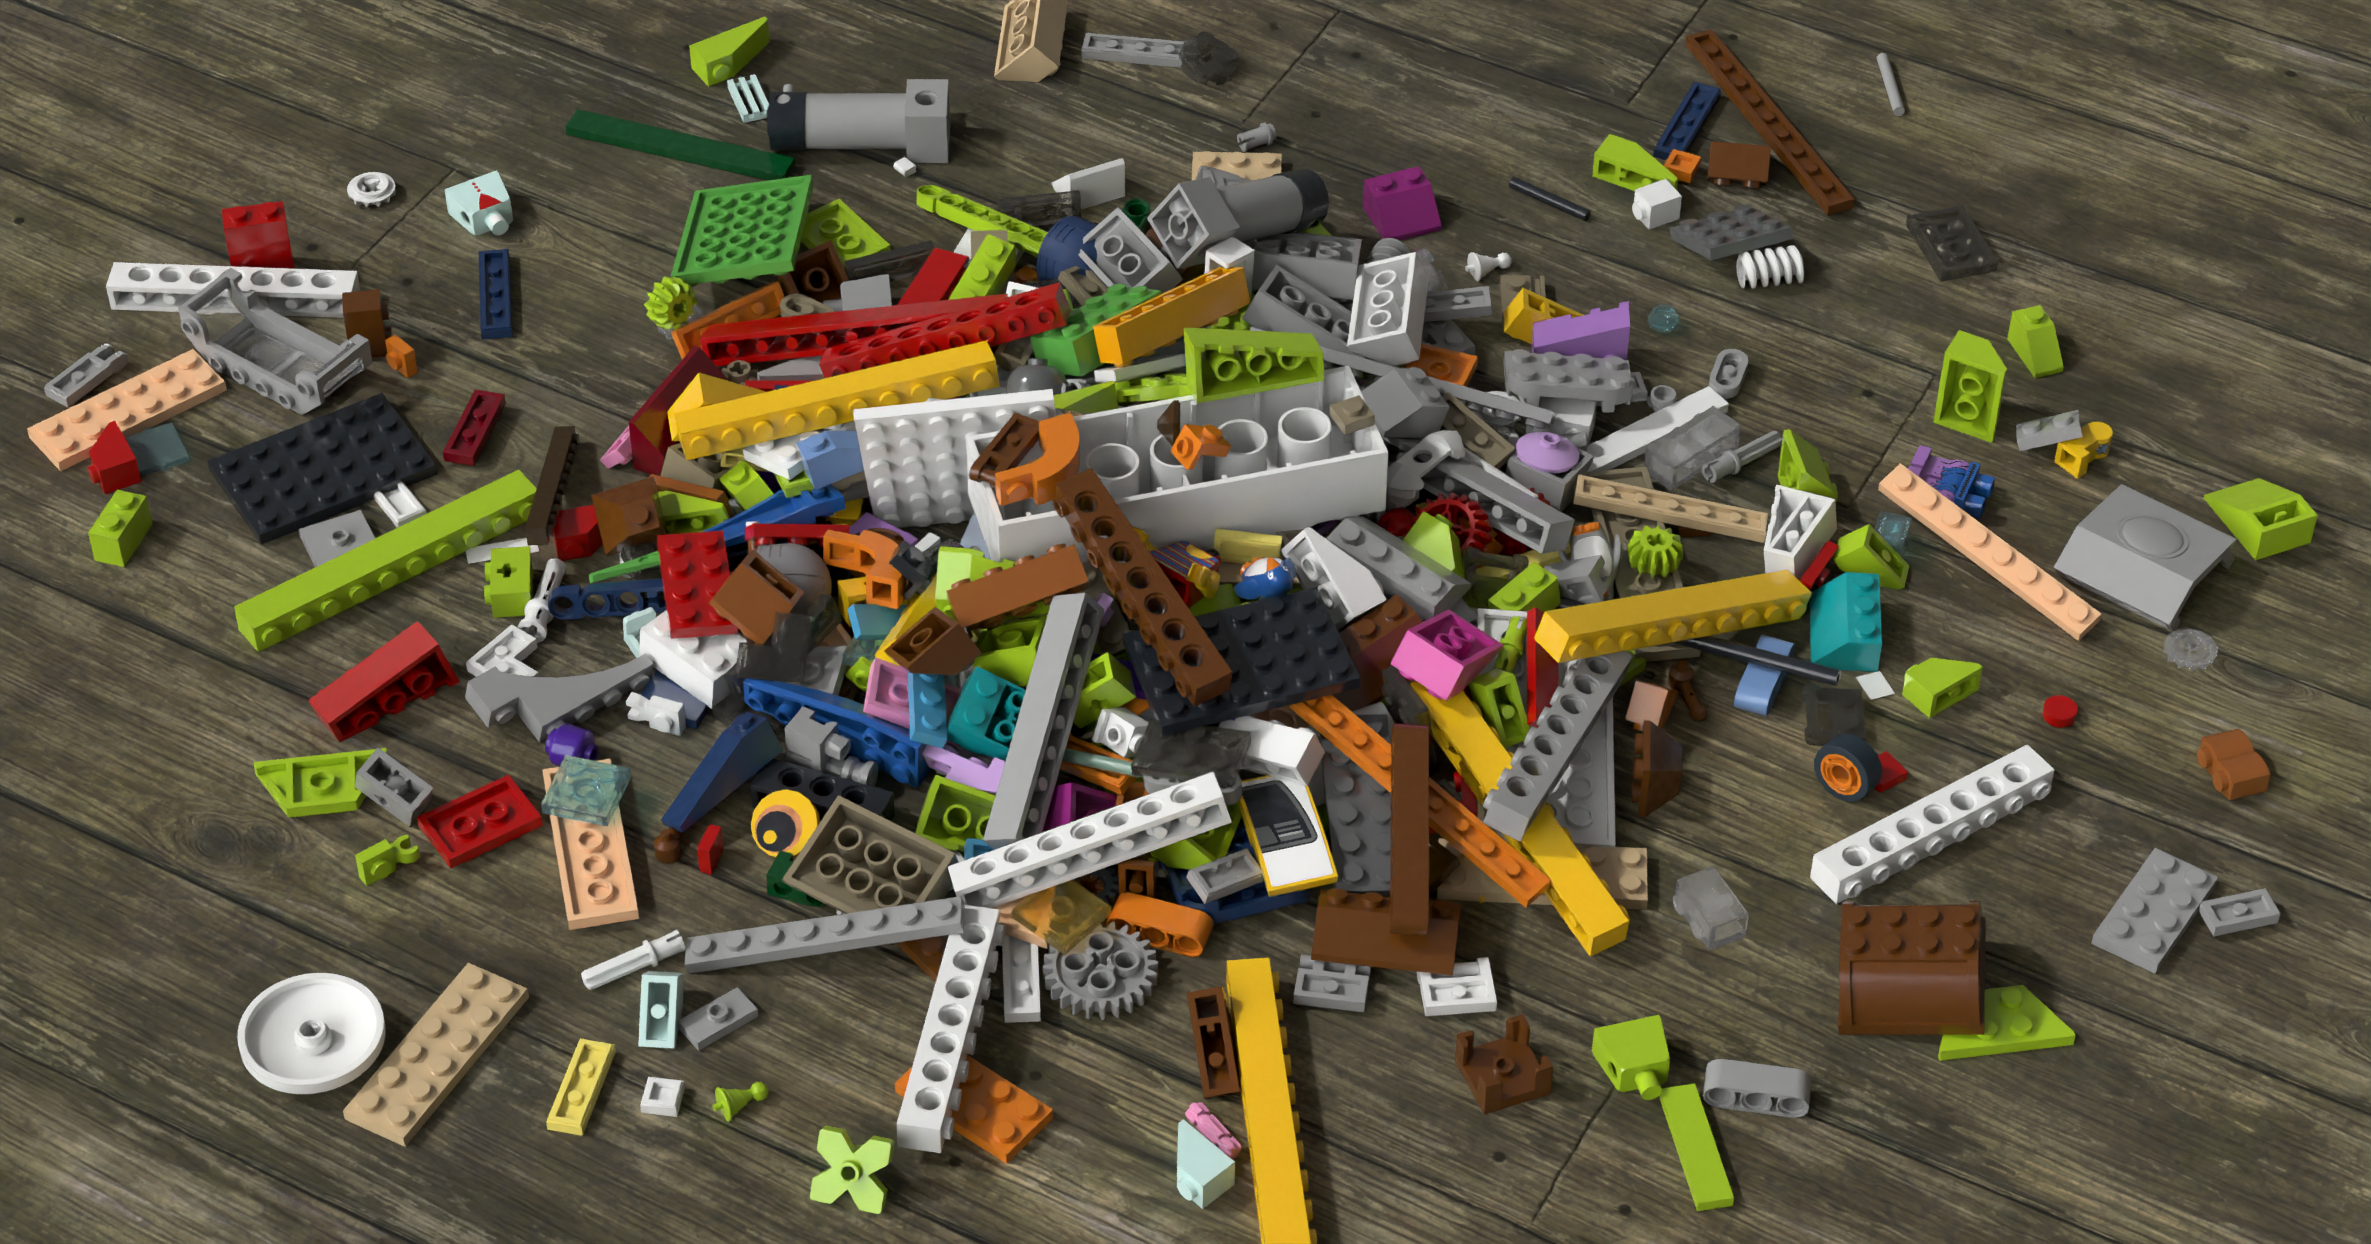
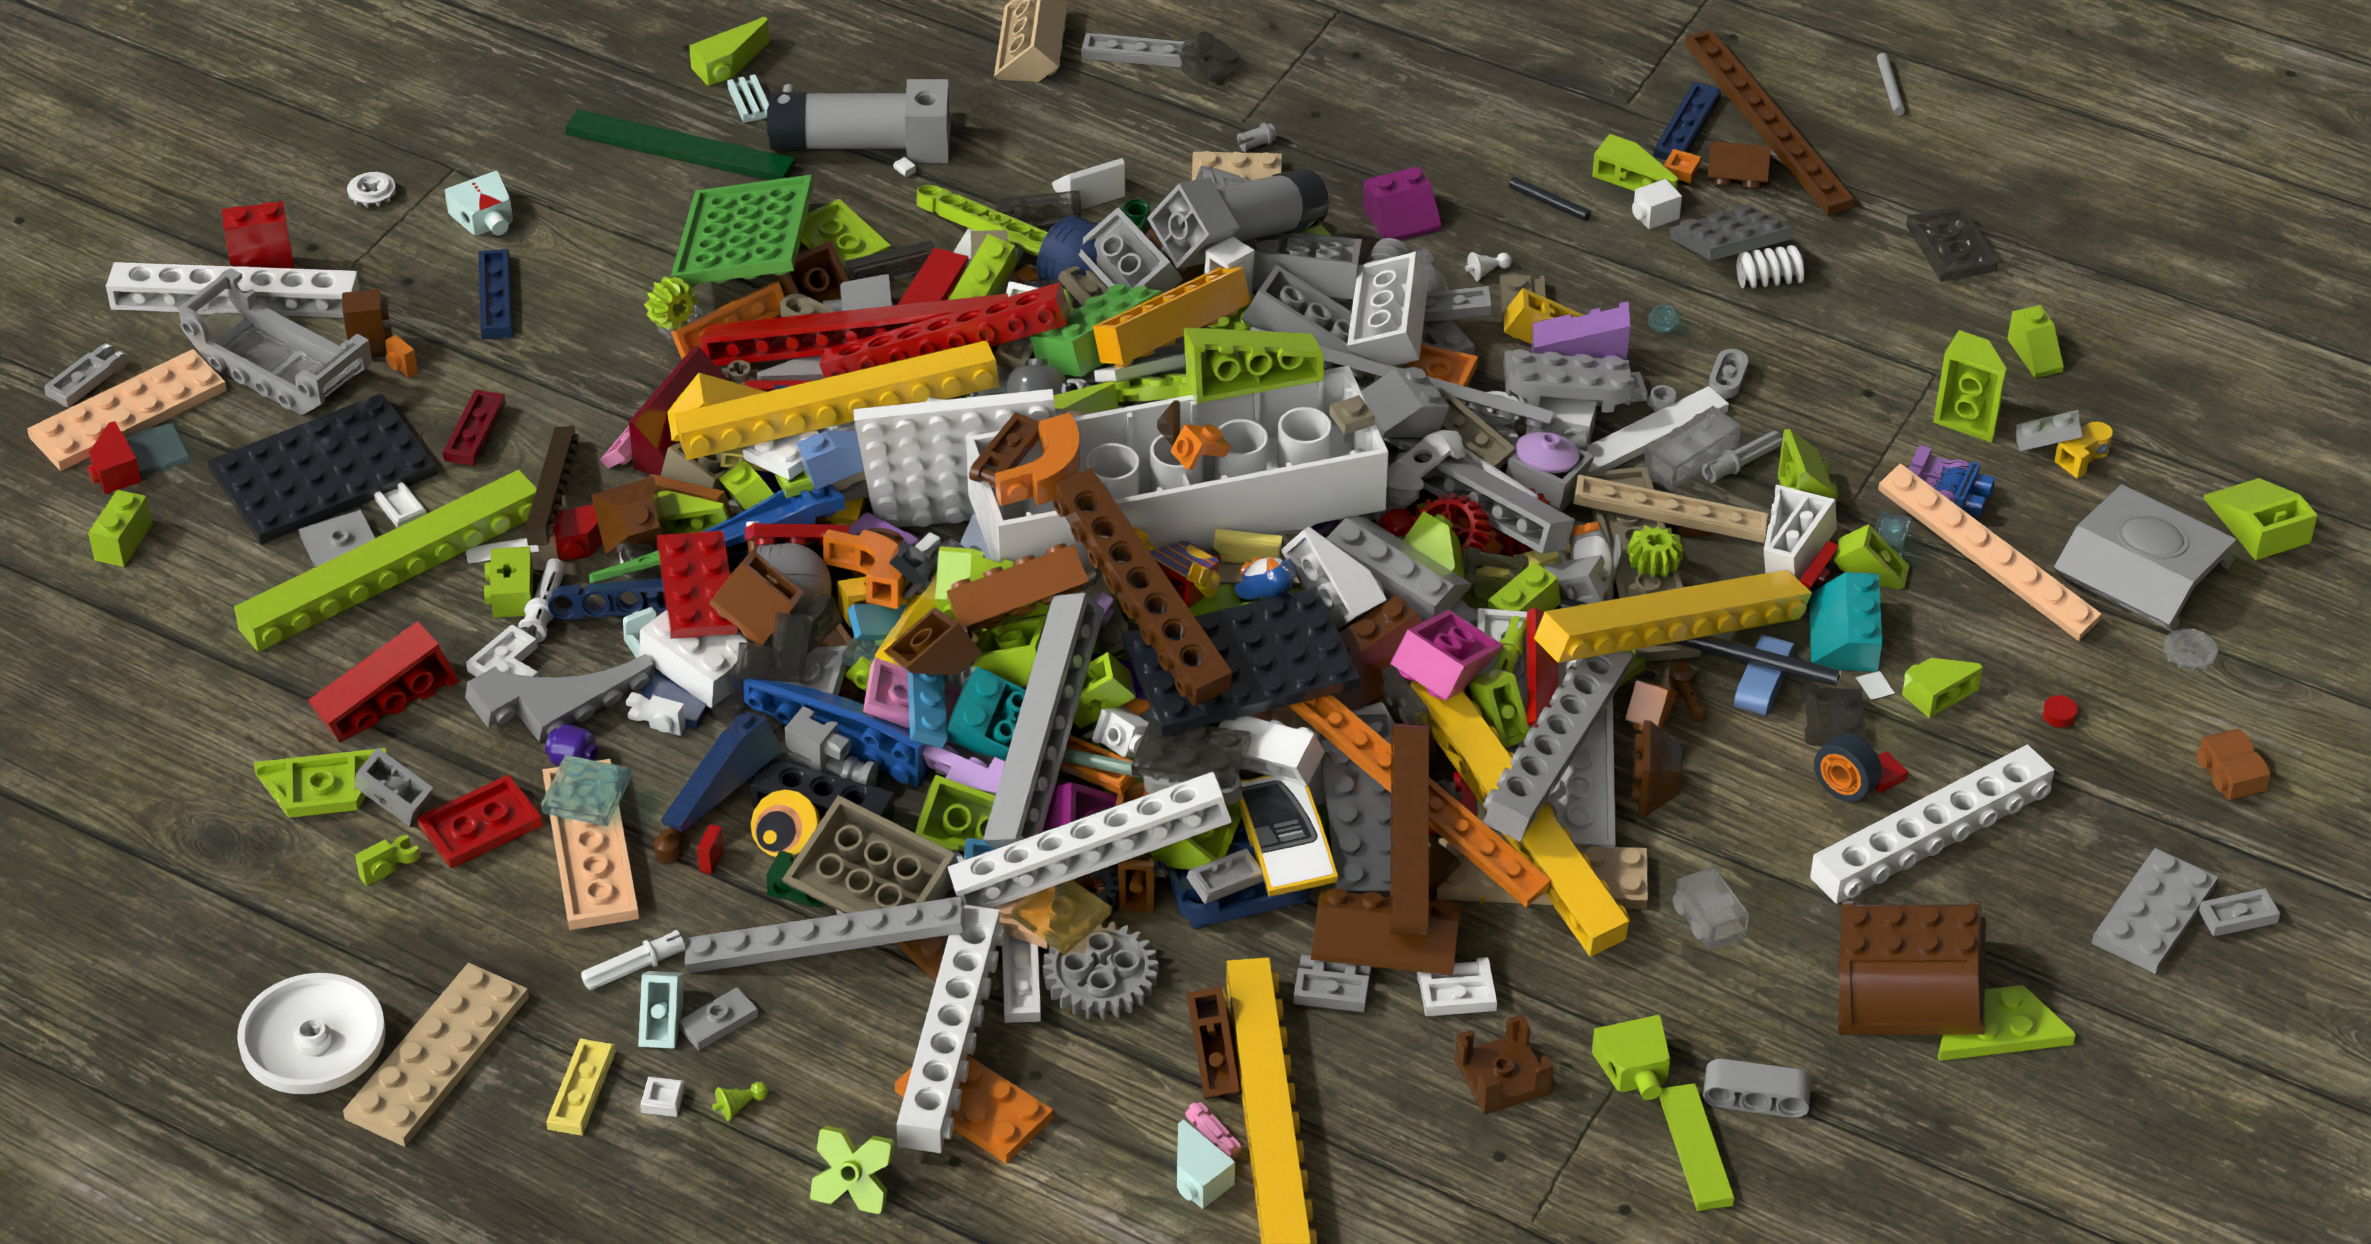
orange beam [1106,892,1214,957] -> none

